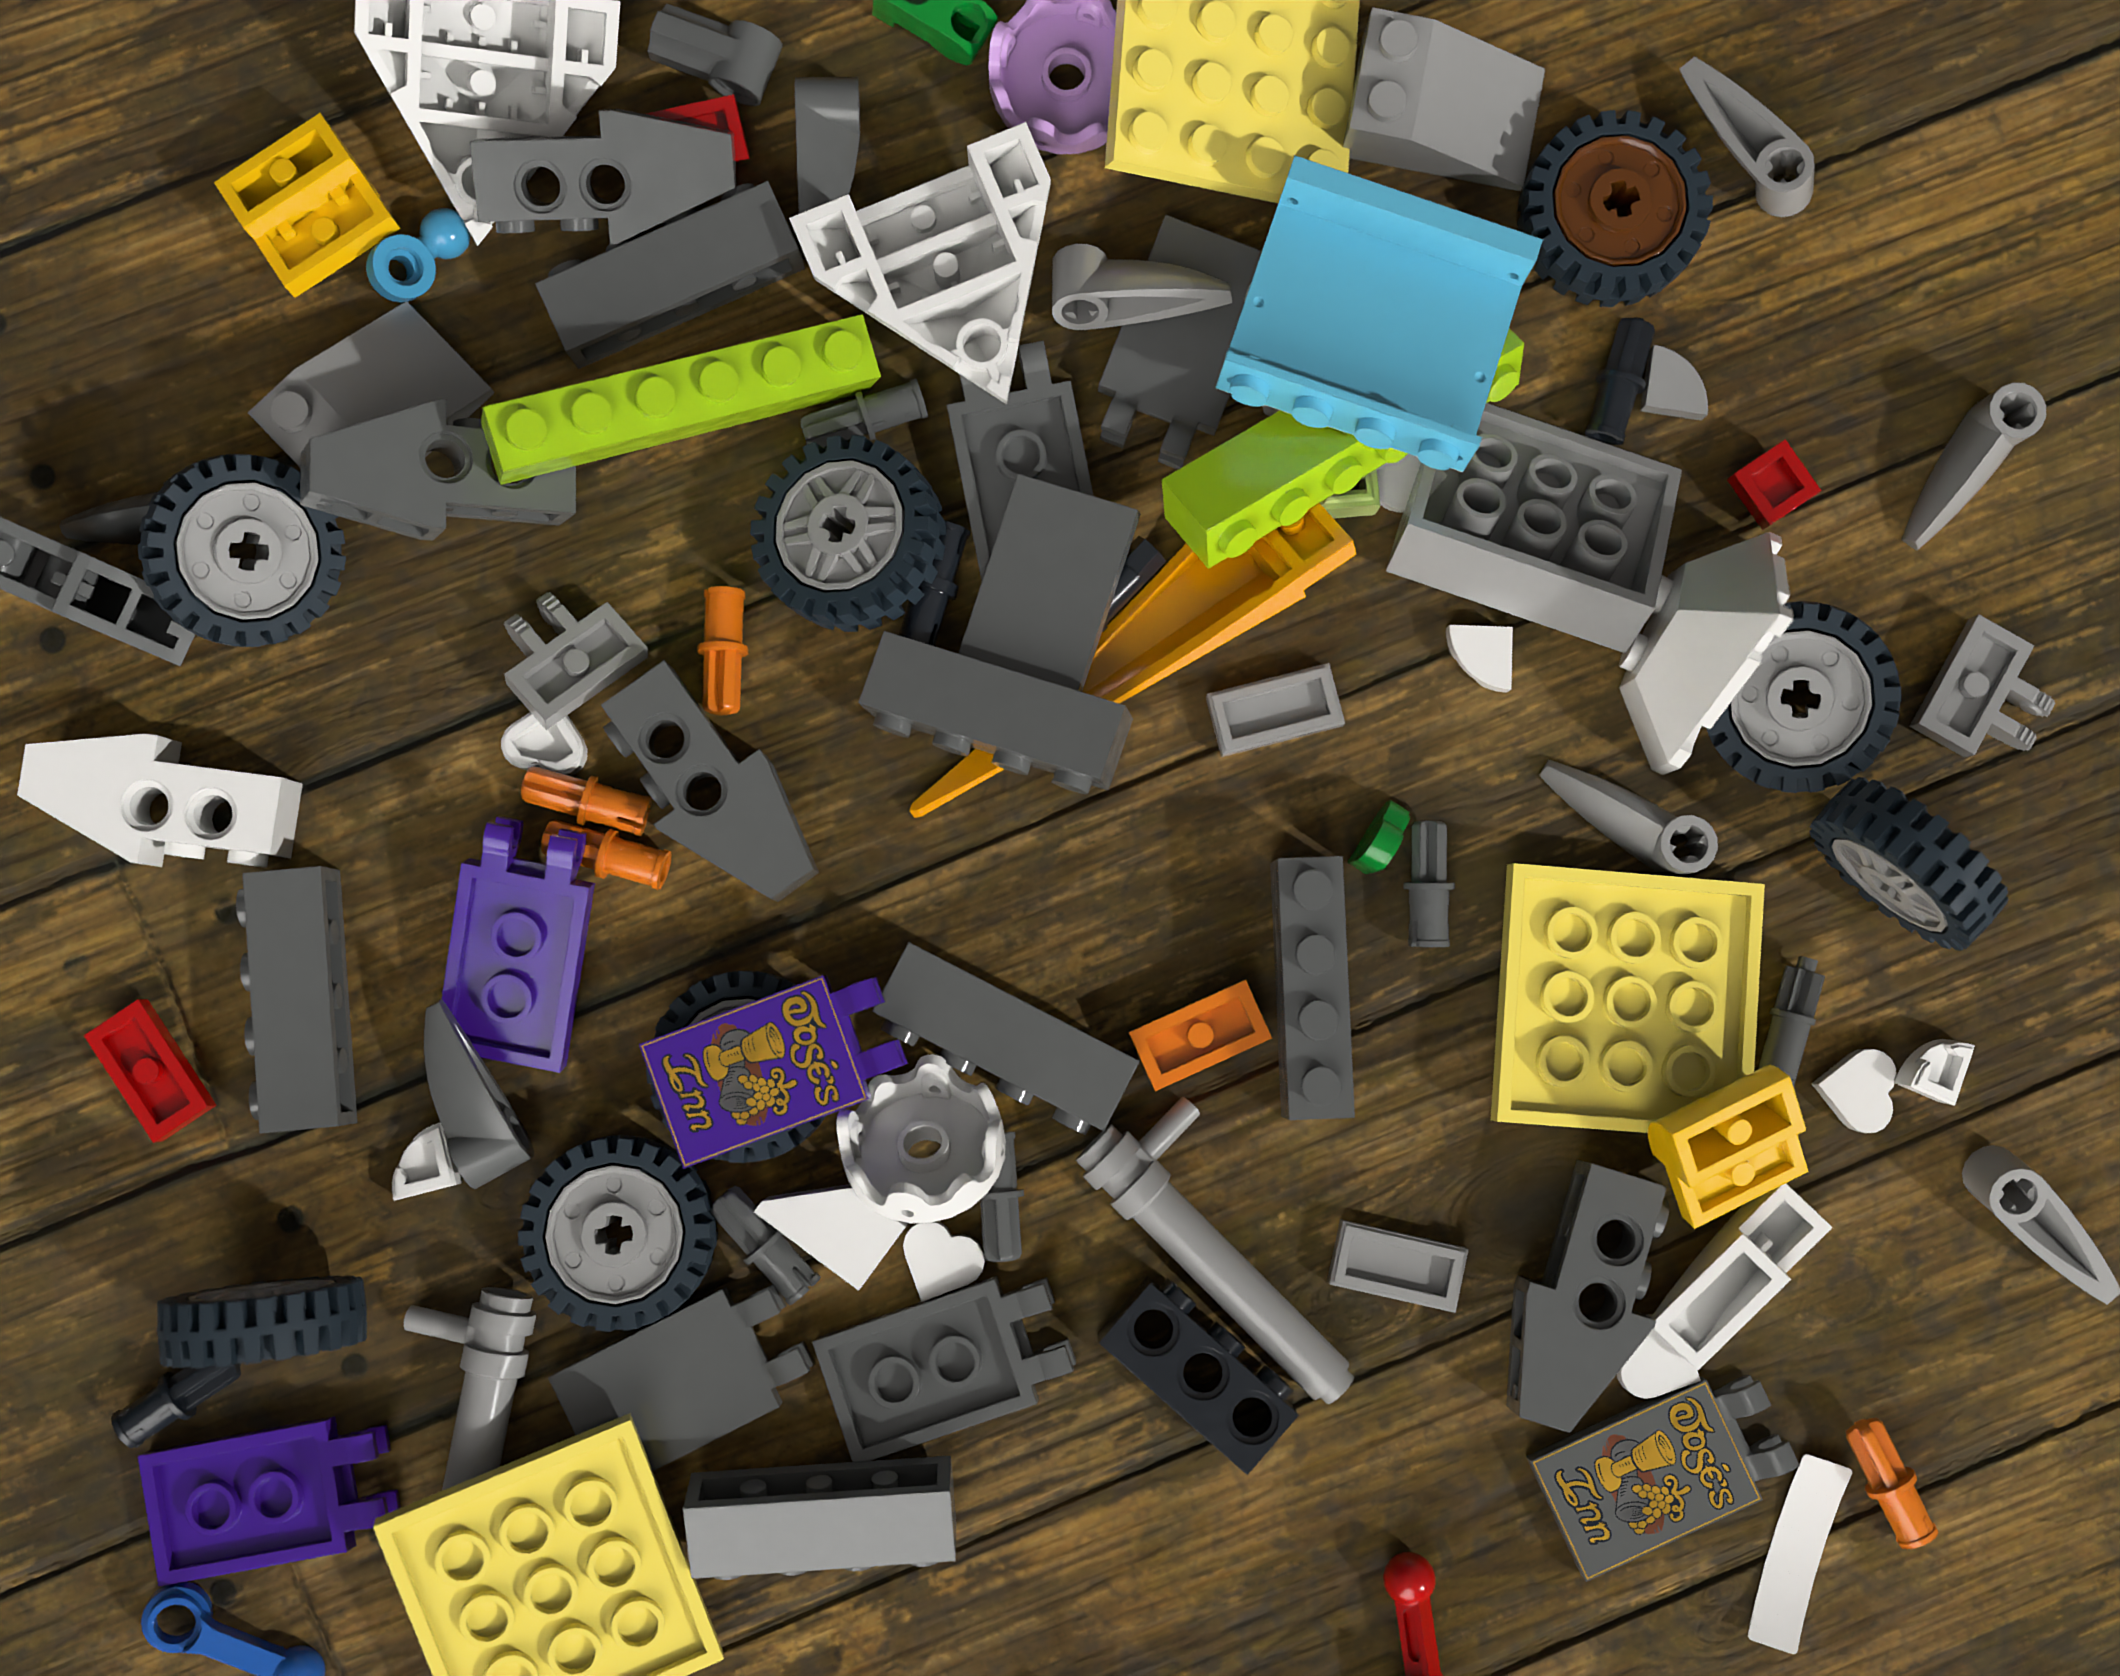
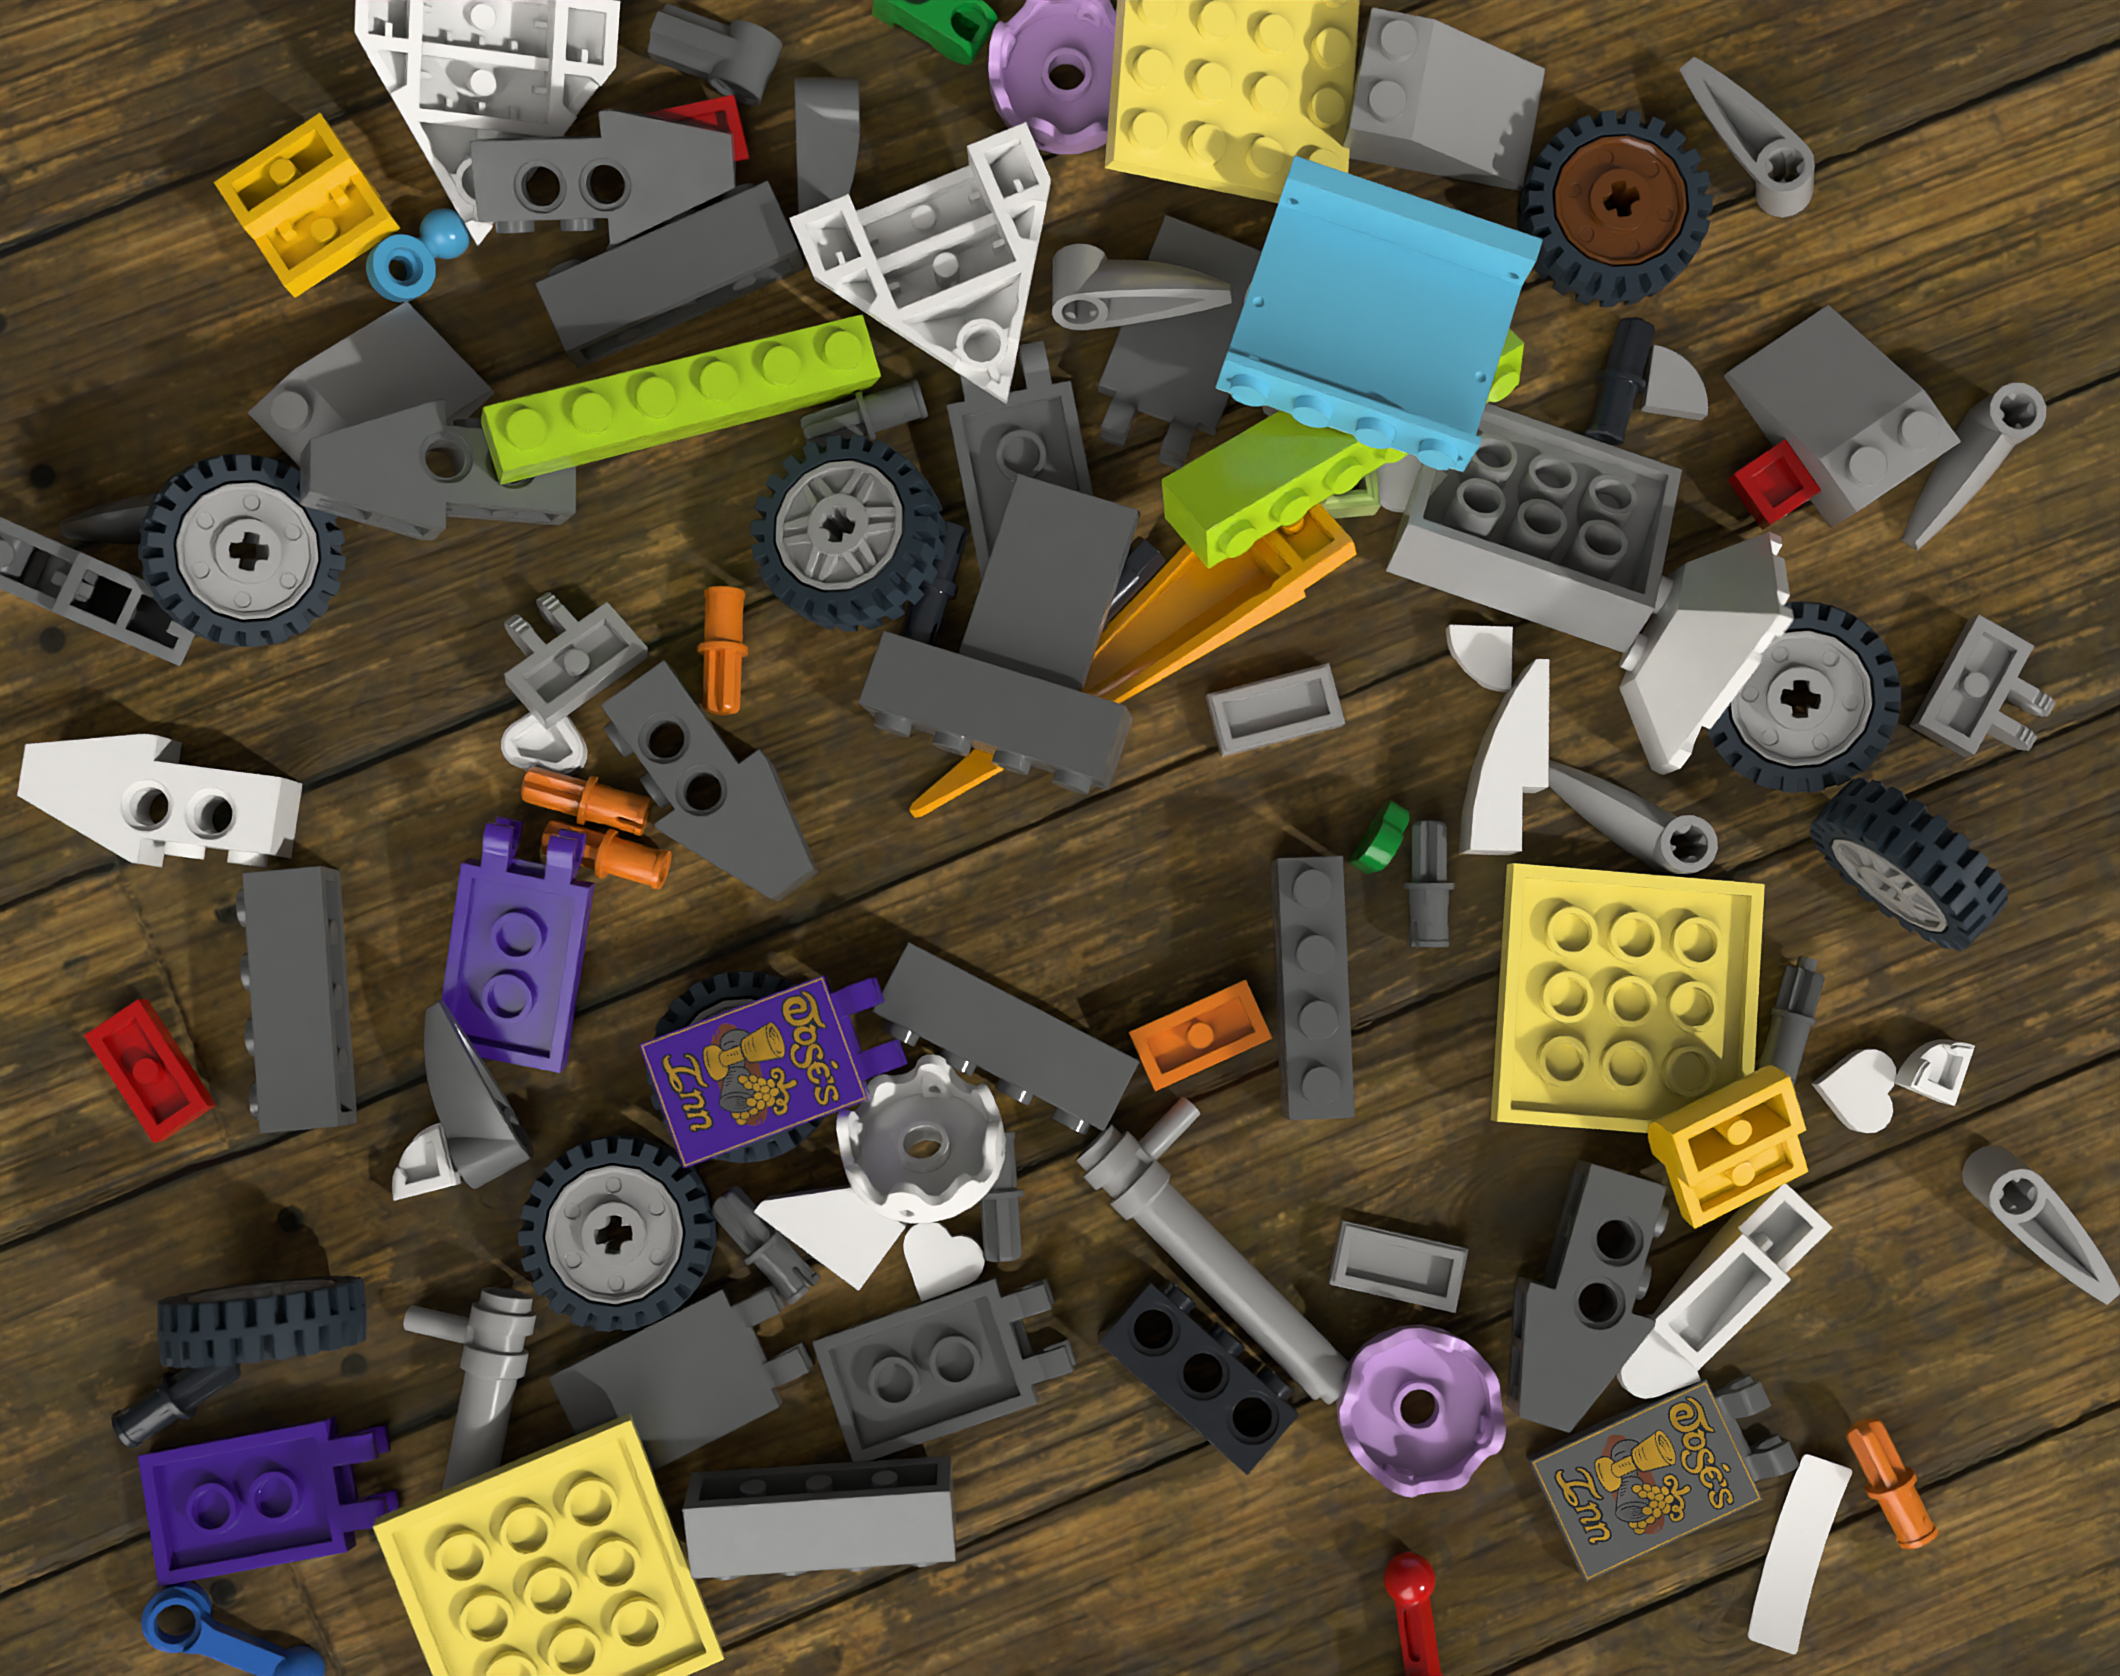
none -> lavender plate [1336,1324,1506,1497]
none -> white slope [1459,659,1549,855]
none -> light grey slope [1724,305,1961,528]

